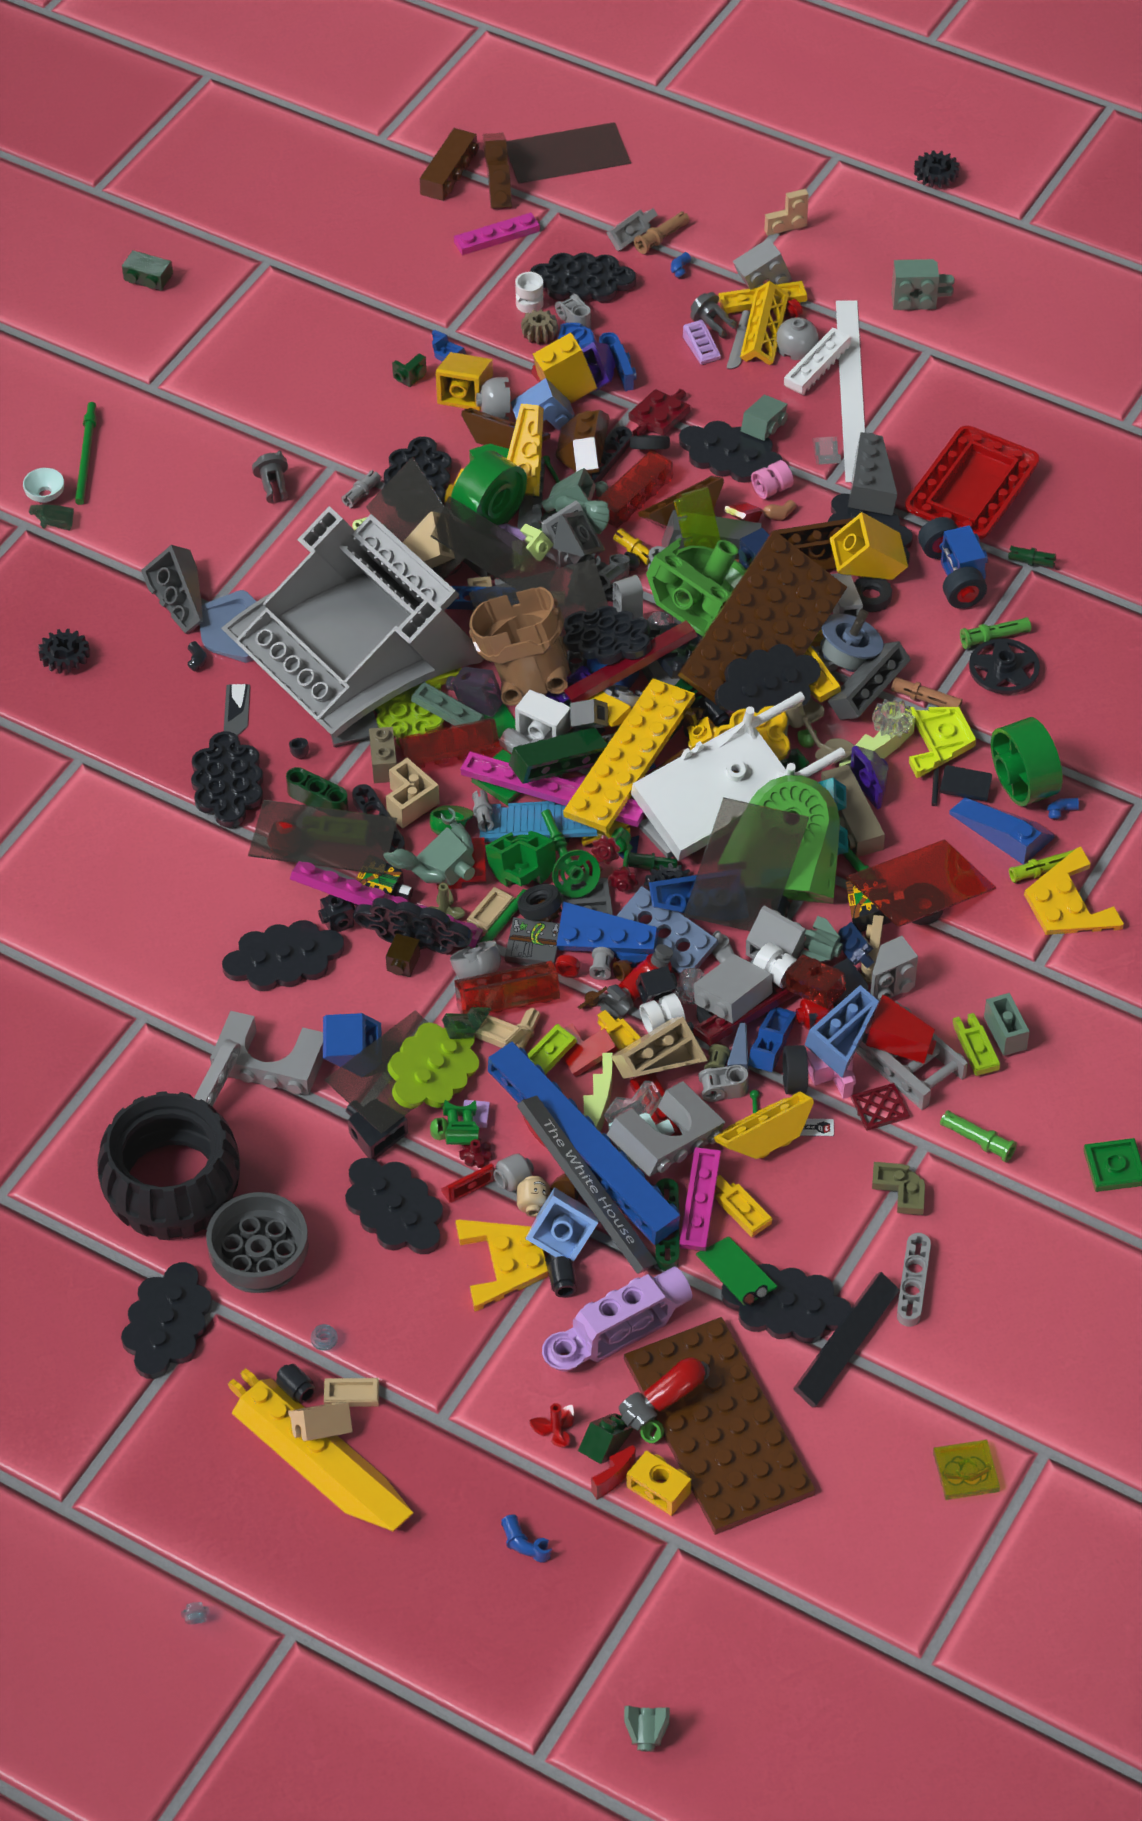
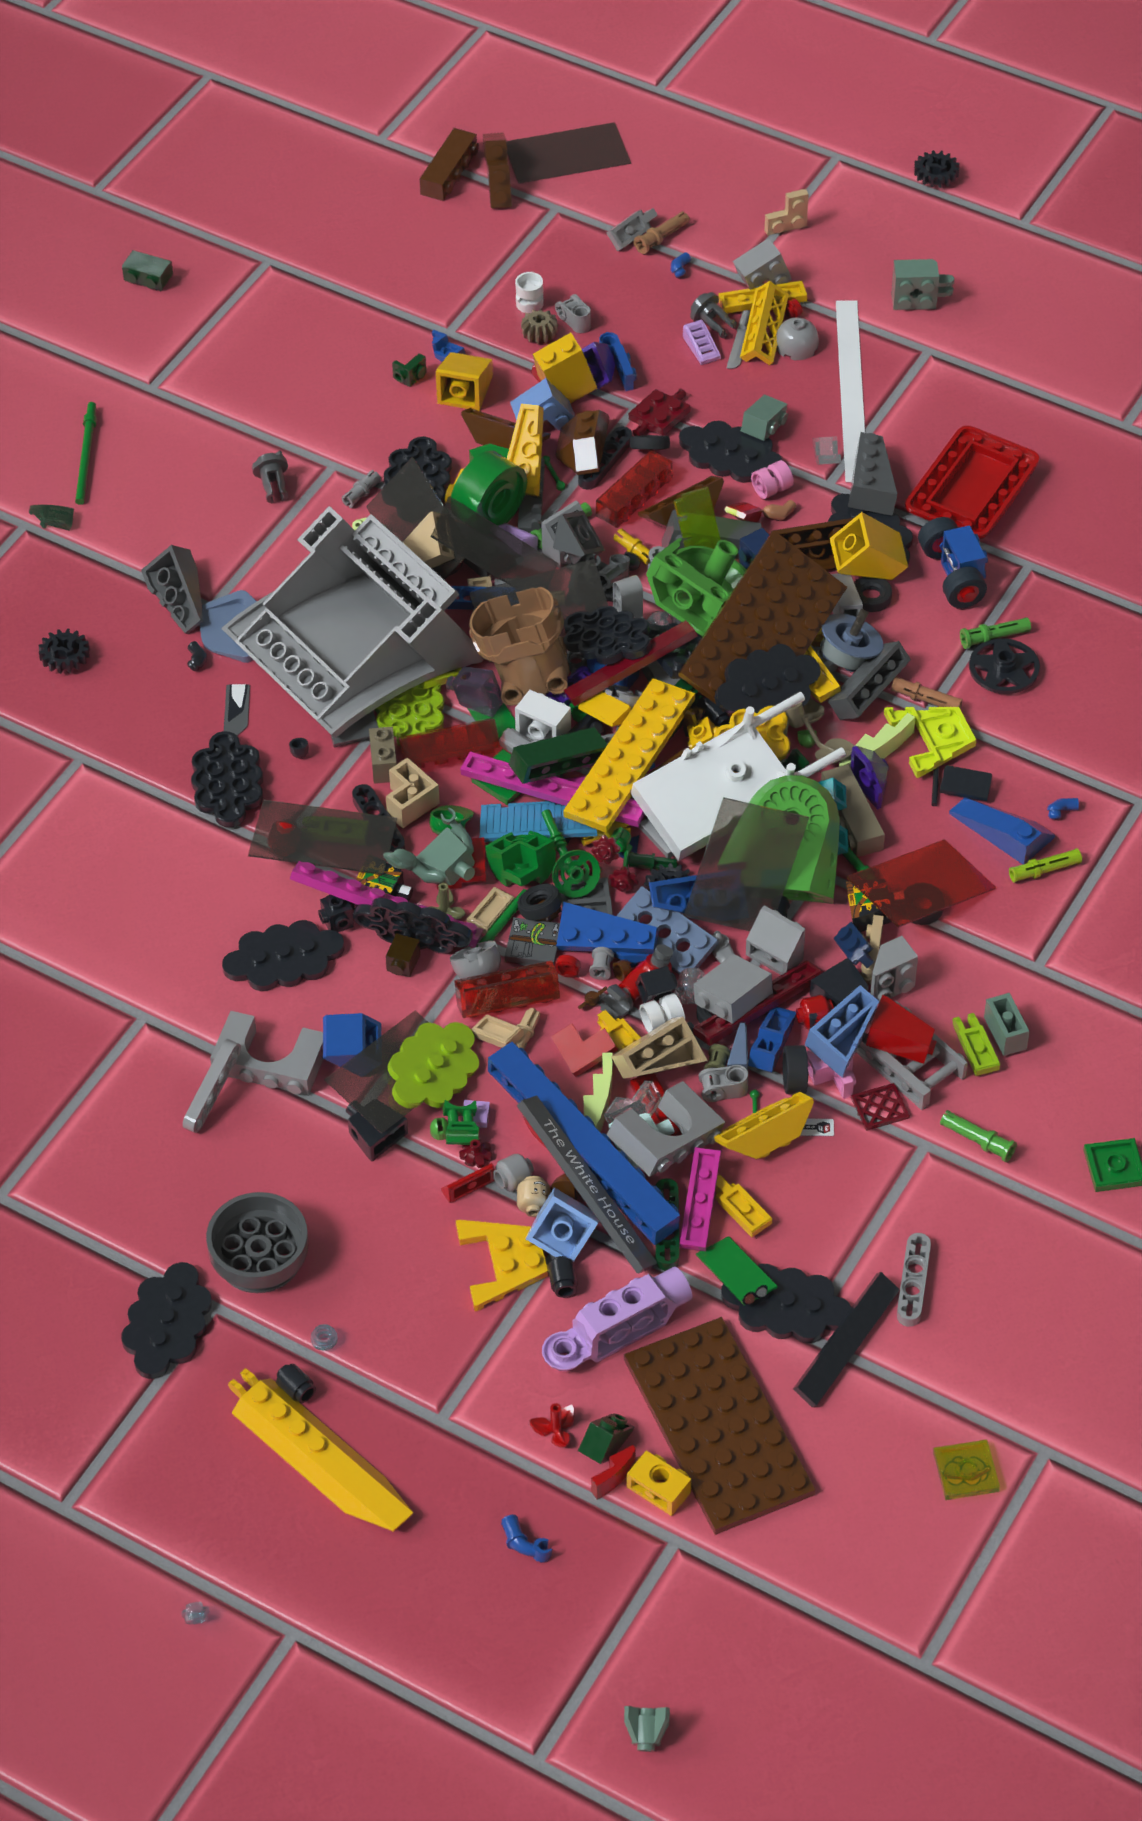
light aqua piece [23,468,64,503] -> none
black tyre [97,1091,240,1240] -> none
dark green beam [286,767,348,818] -> none
tan hinge [288,1402,352,1441] -> none
tan tile [324,1378,379,1407] -> none
black plate [345,1158,443,1254] -> none
sand green tile [411,682,484,735] -> none
clear green slope [442,1007,491,1039] -> none
dark pink plate [454,213,540,255] -> none
light grey pin [472,790,494,832] -> none
light grey cylinder [476,377,511,420] -> none
yellowish green bracket [520,524,554,561] -> none
lime hinge [528,1024,577,1075] -> none
black plate [530,253,636,302] -> none
sand green torso [542,468,609,534] -> none
blue tile [558,323,597,349] -> none
brick [569,699,608,730] -> none
red piece [619,1357,710,1430] -> none
bright green hinge [640,1420,664,1443] -> none
white wheel [753,942,800,988] -> none
white gear [784,328,851,395] -> none
clear red brick [785,954,845,1009] -> none
sand green brick [798,916,843,965] -> none
clear gear [872,698,913,738] -> none
olive plate [872,1162,925,1215] -> none
green piece [991,717,1063,806] -> none
dark green pin [1008,545,1056,568] -> none
yellow wing [1024,846,1124,935] -> none

